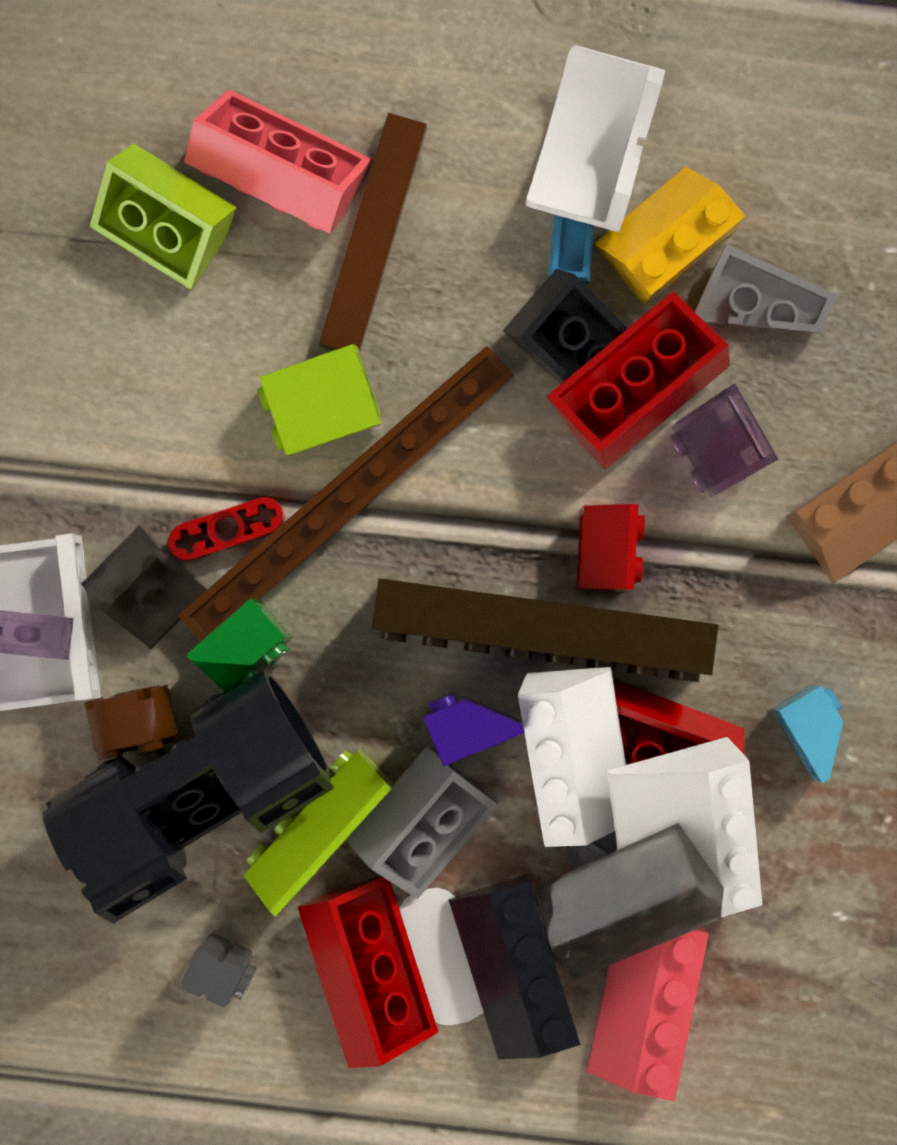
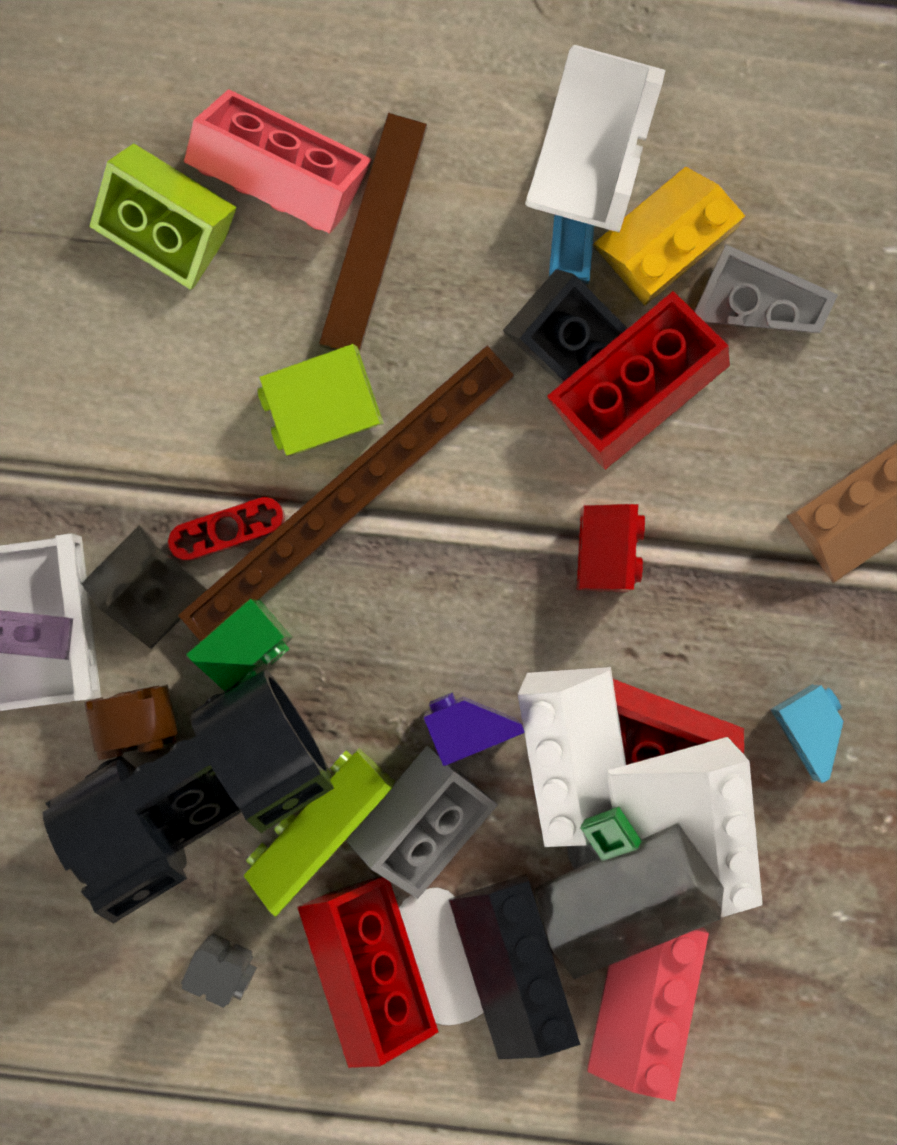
dark brown brick [372,578,719,682] -> none
clear purple slope [671,384,779,497] -> none
none -> green tile [580,807,642,861]

